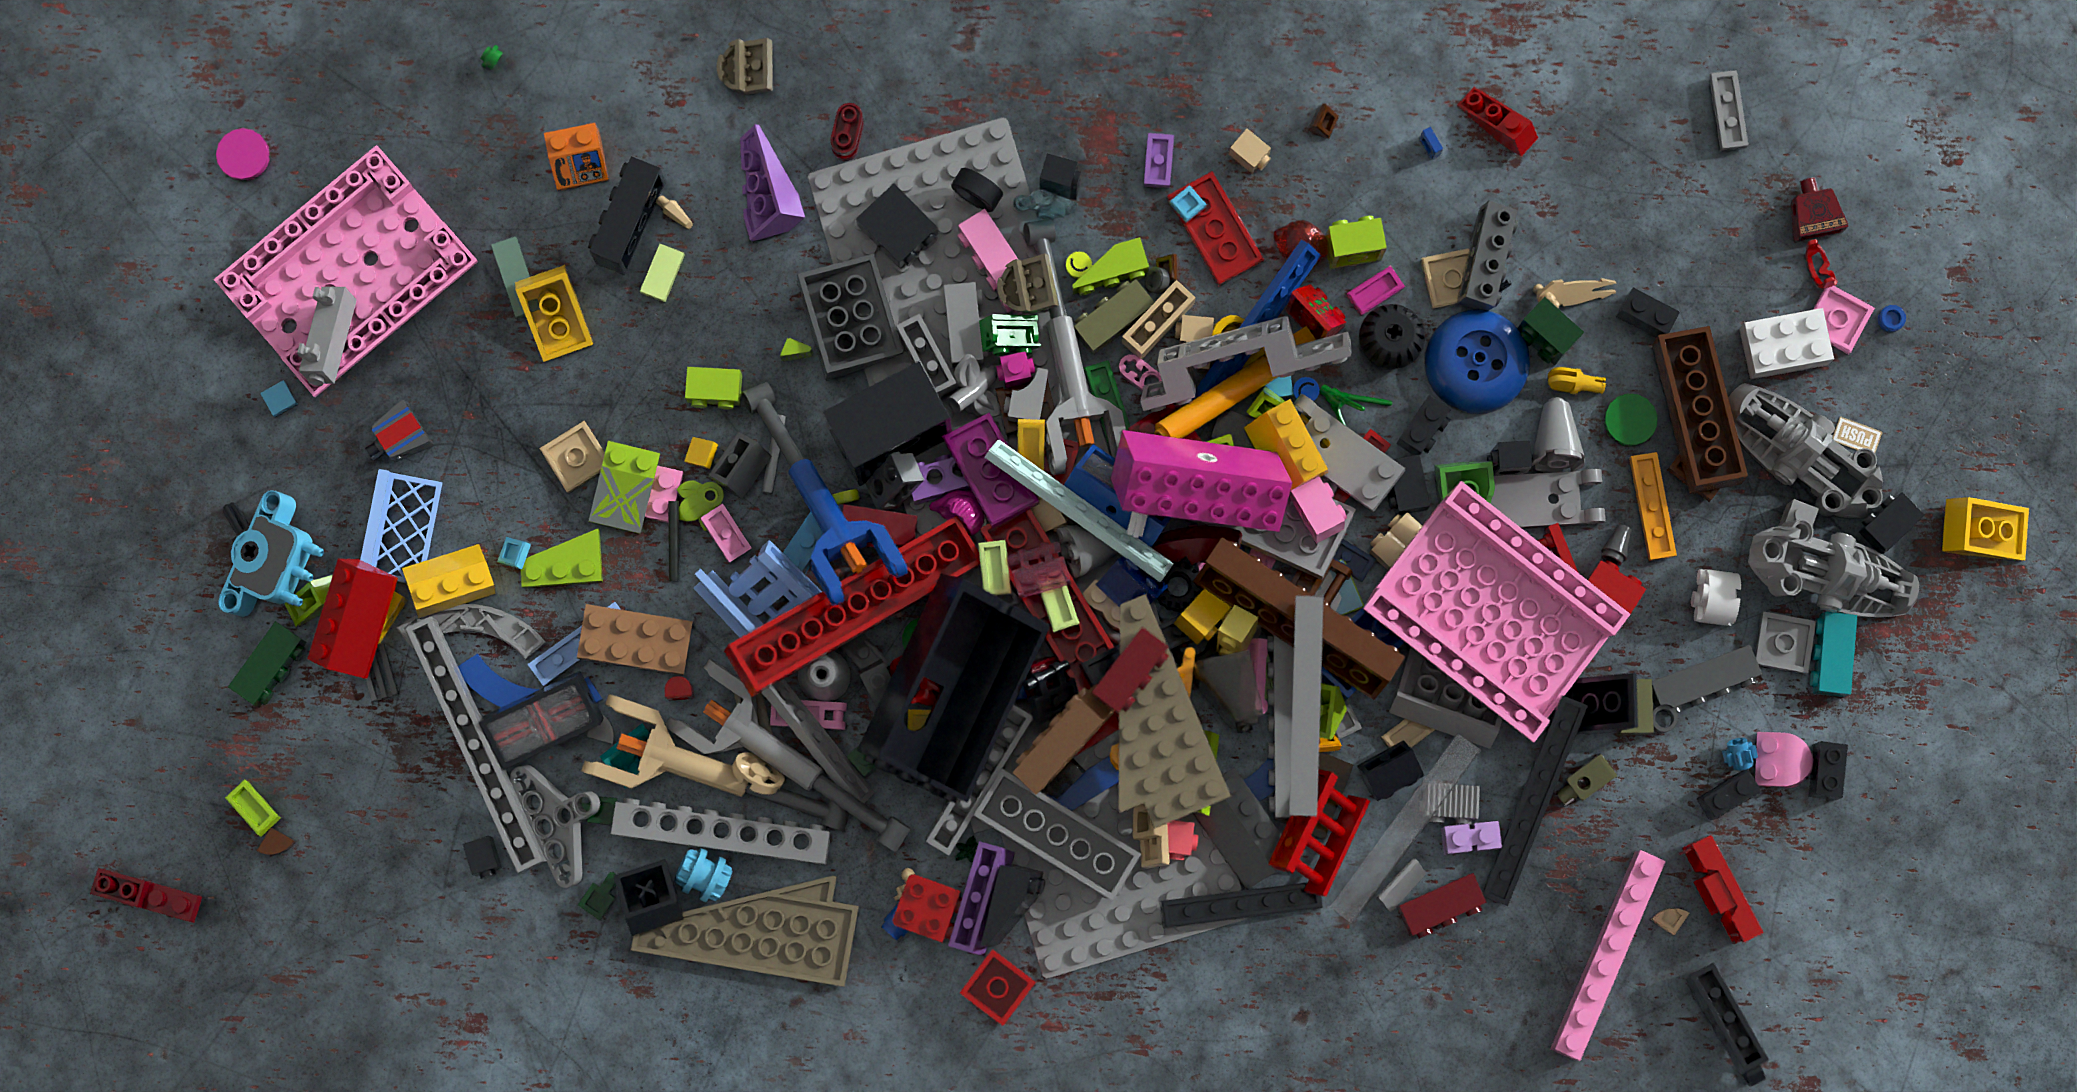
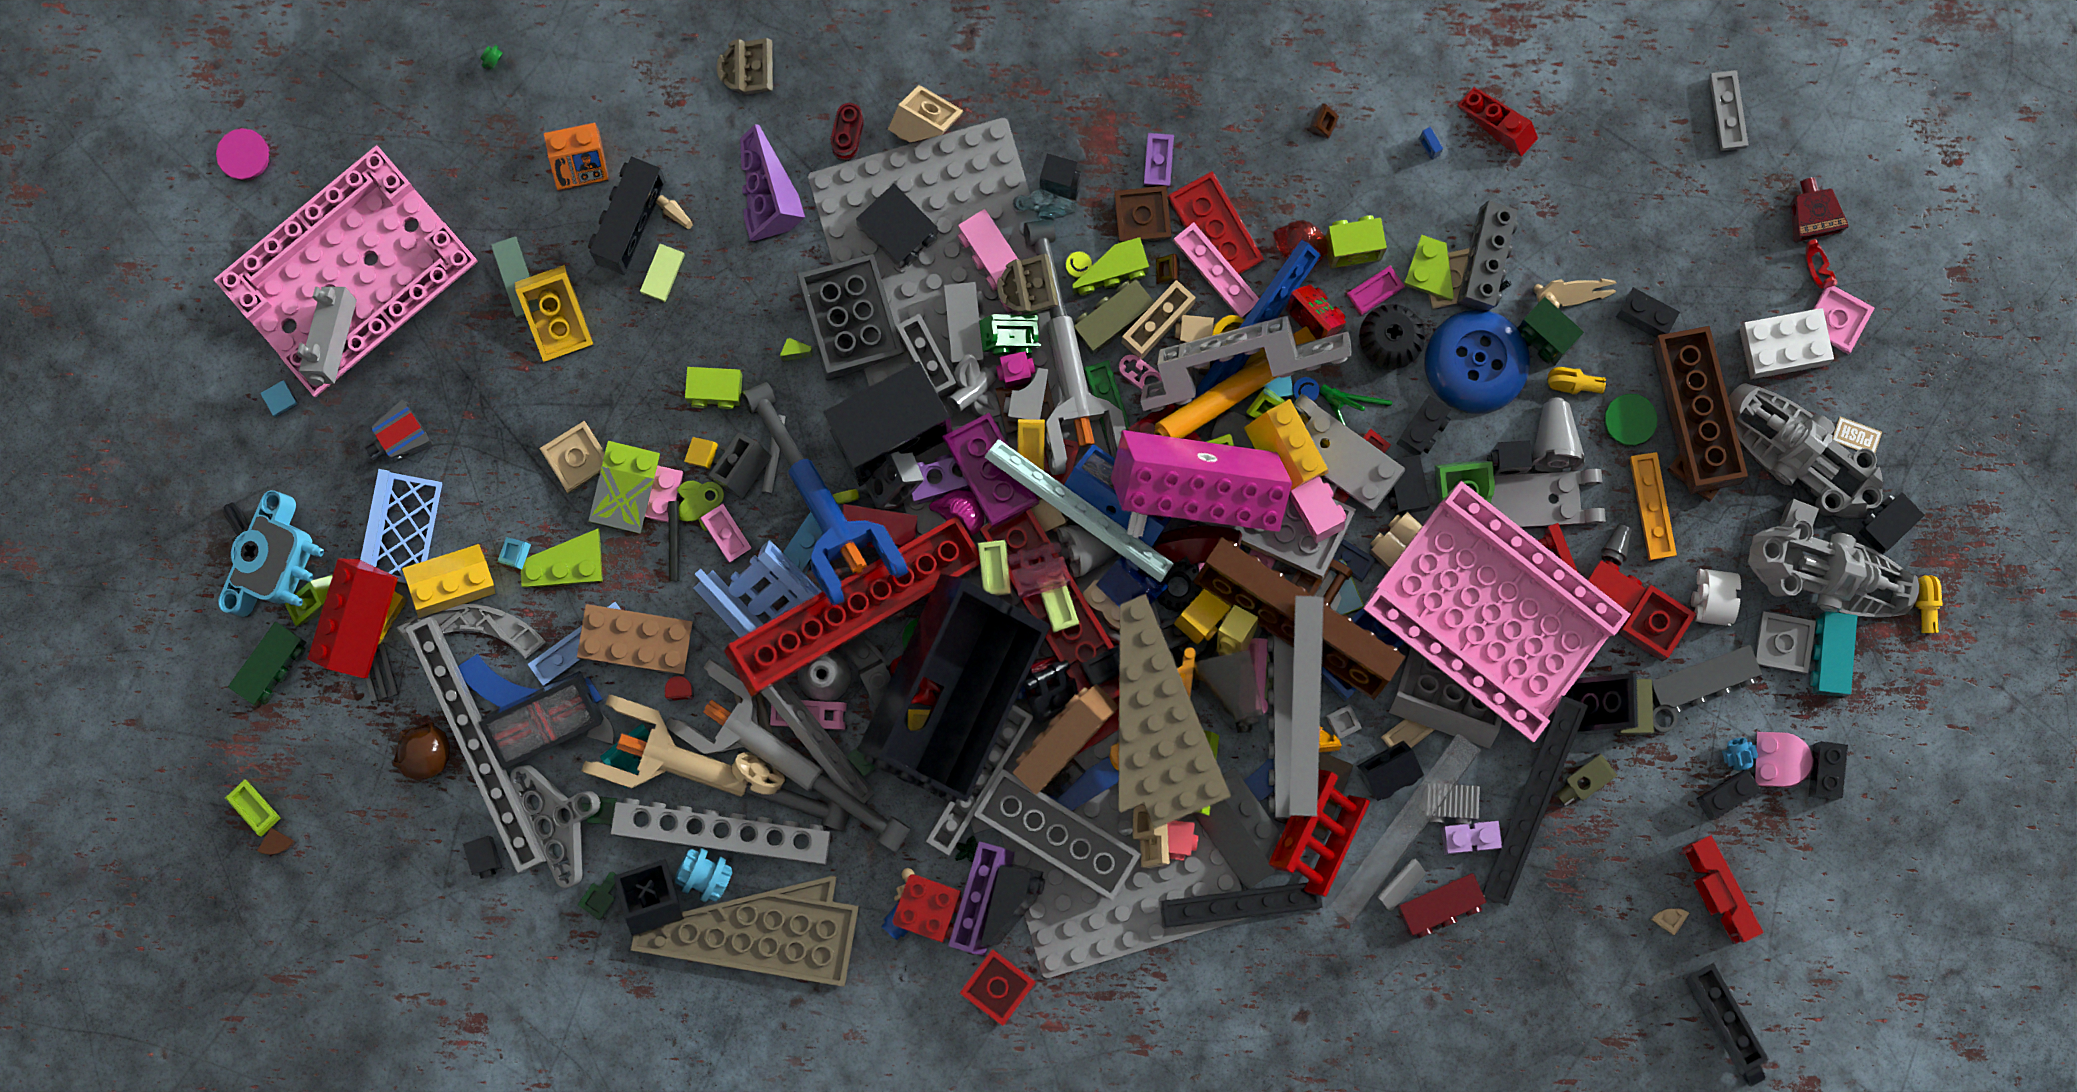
dark red slope [90,868,202,923] -> none
black tyre [951,168,1003,212] -> none
dark red brick [1092,627,1169,715] -> none
dark grey tile [1145,267,1170,294] -> none
medium azure tile [1169,185,1207,223] -> none
tan brick [1229,129,1271,174] -> none
lime slope [1319,683,1347,740] -> none
bright pink brick [1550,850,1665,1061] -> none
blue tile [1878,305,1906,332] -> none
yellow slope [1942,497,2029,561] -> none
none -> reddish brown helmet [392,721,450,780]
none -> tan slope [888,85,963,142]
none -> reddish brown plate [1114,186,1172,243]
none -> bright pink plate [1173,222,1259,318]
none -> lime wing [1404,235,1454,302]
none -> red brick [1617,585,1696,662]
none -> yellow arm [1915,575,1943,633]

